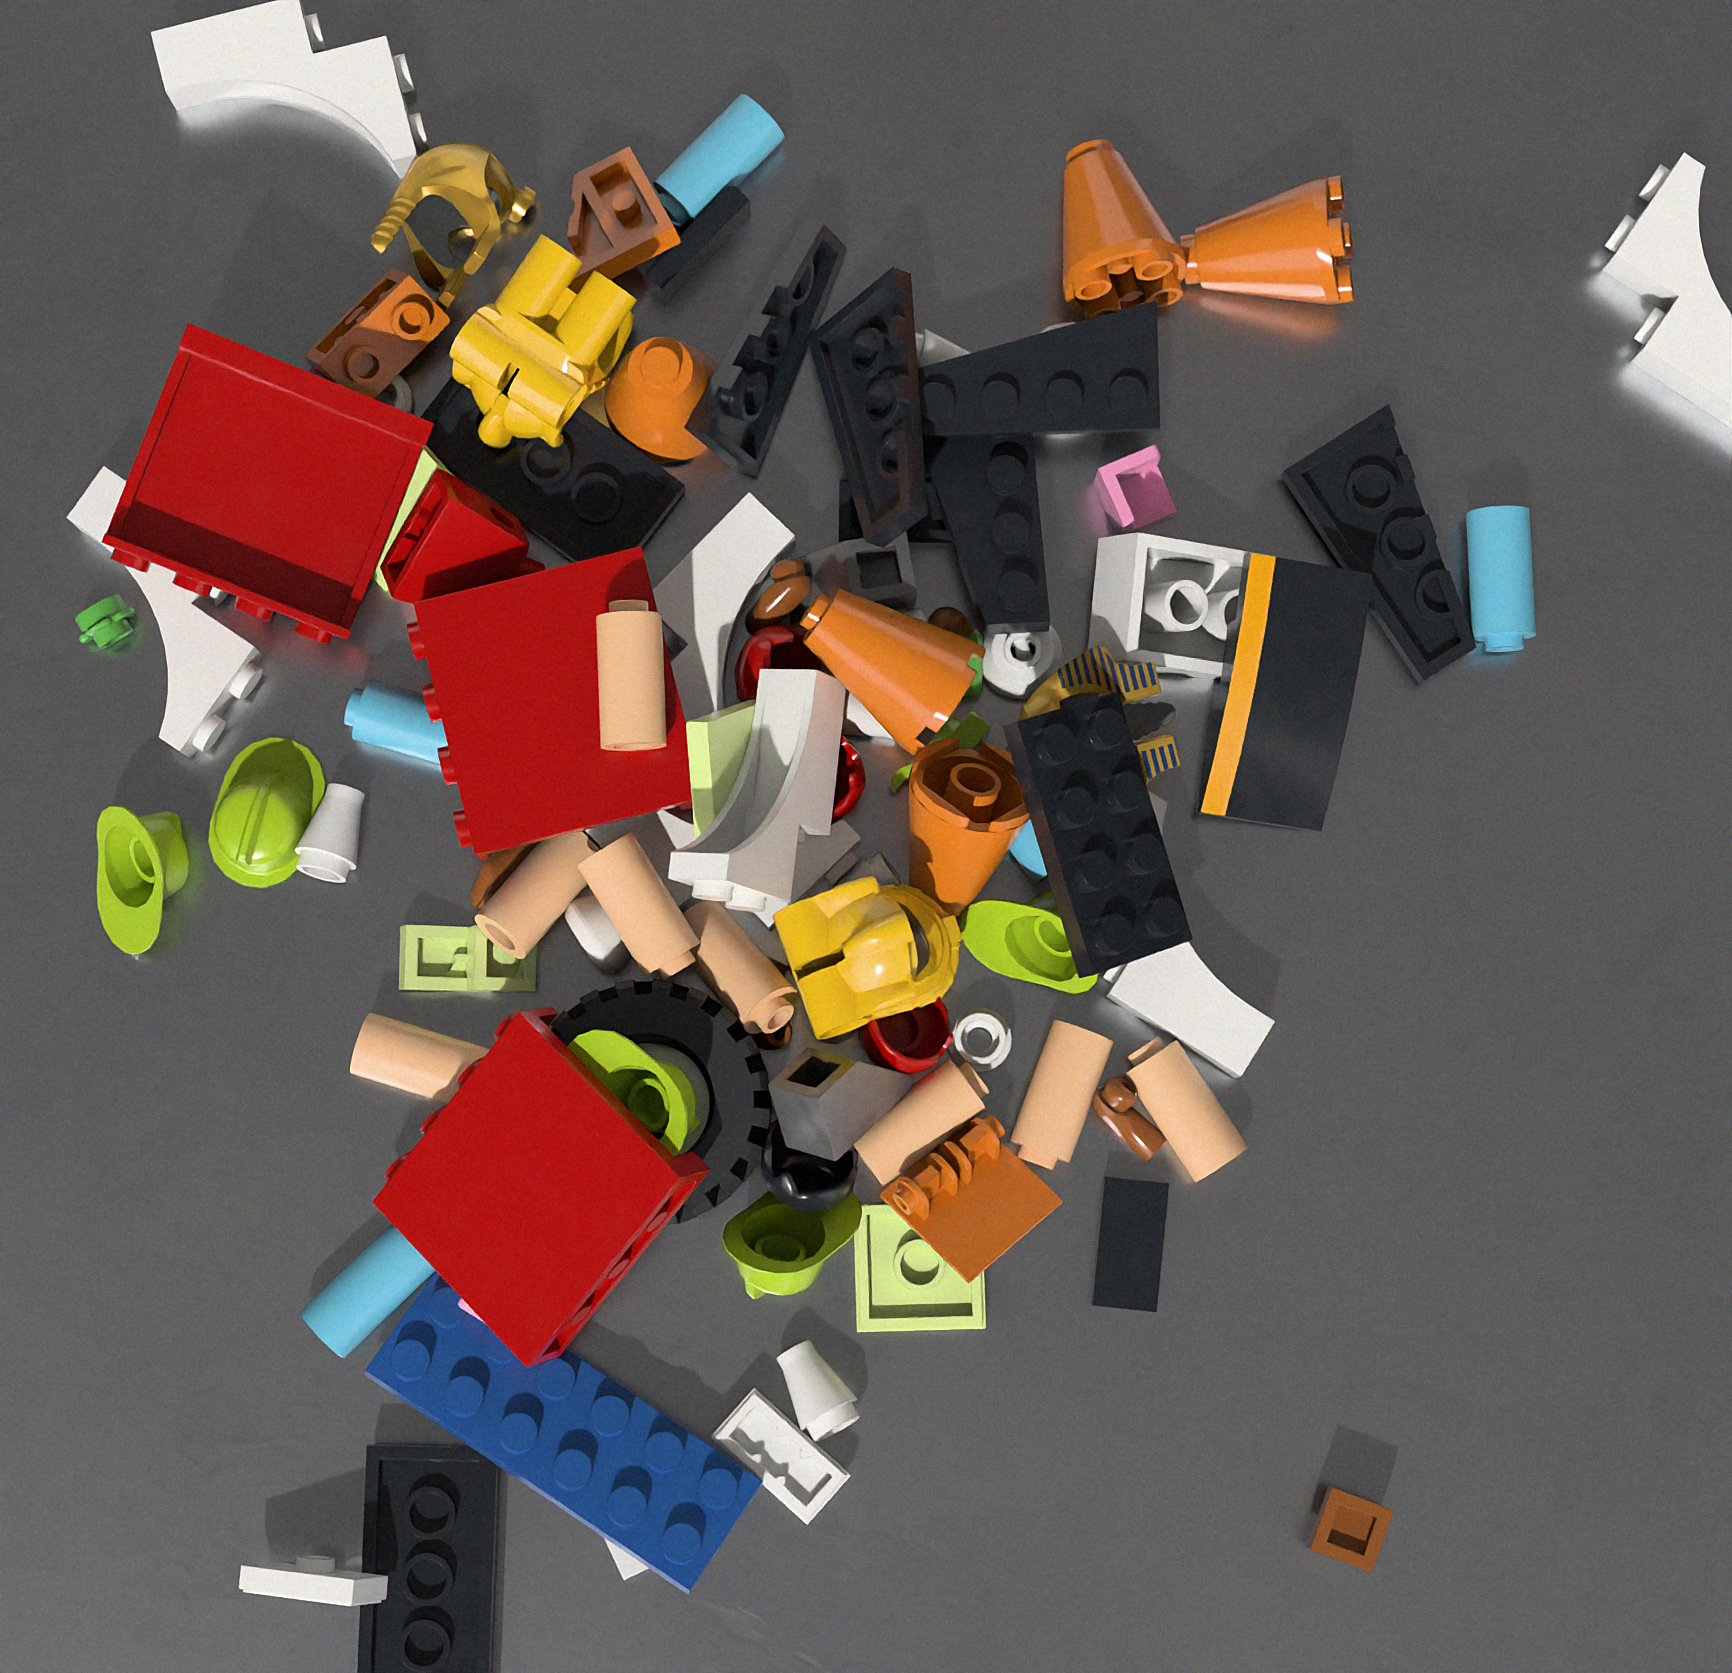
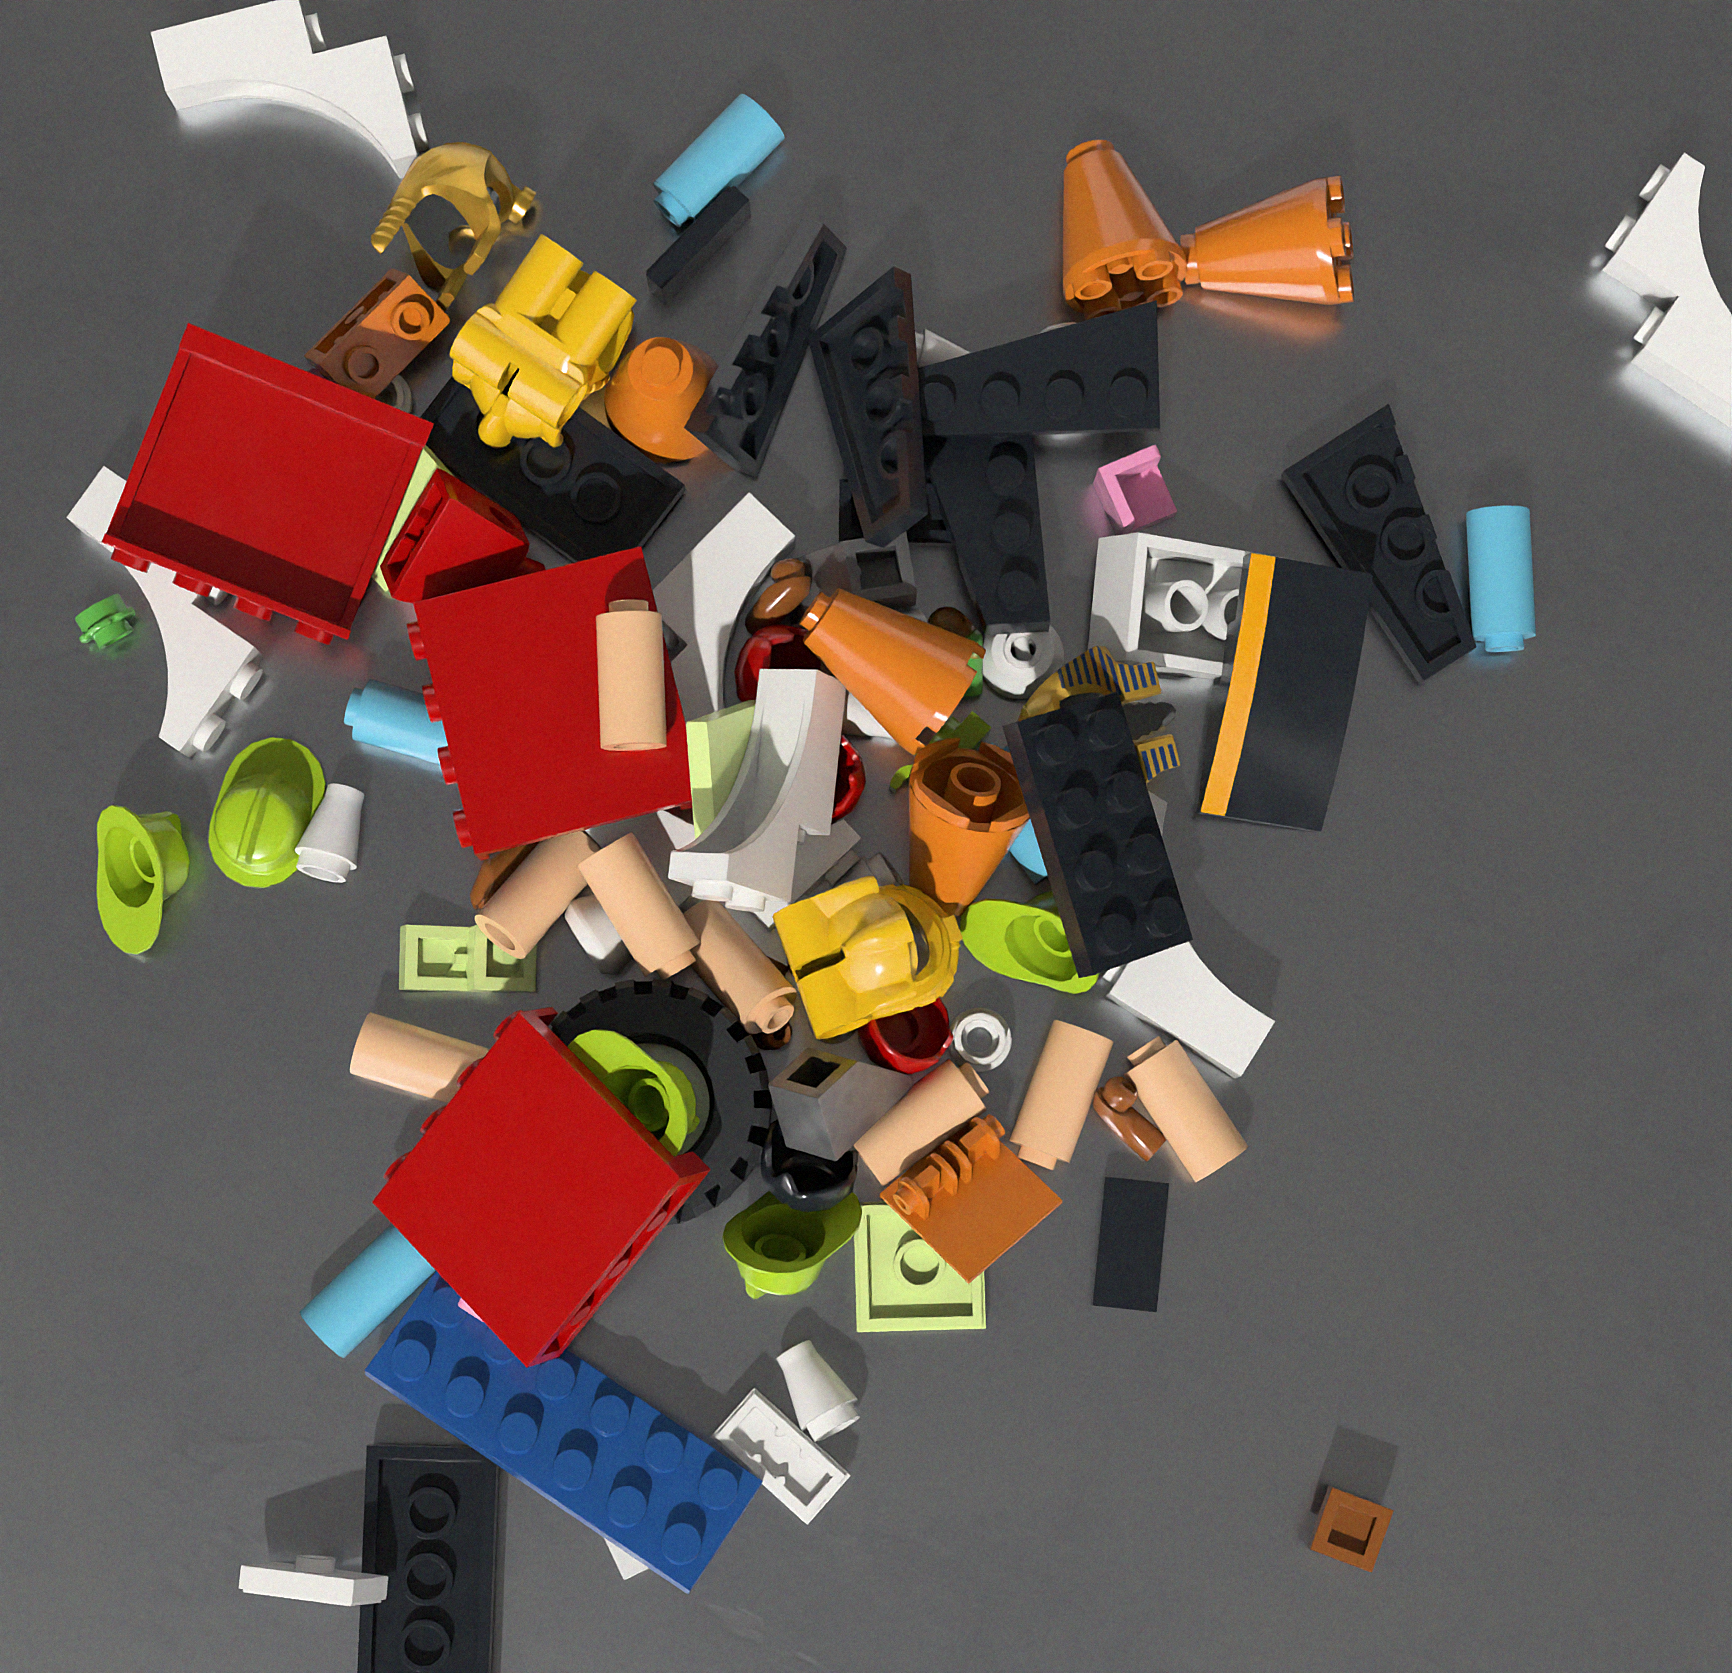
orange wing [567,146,682,295] -> none

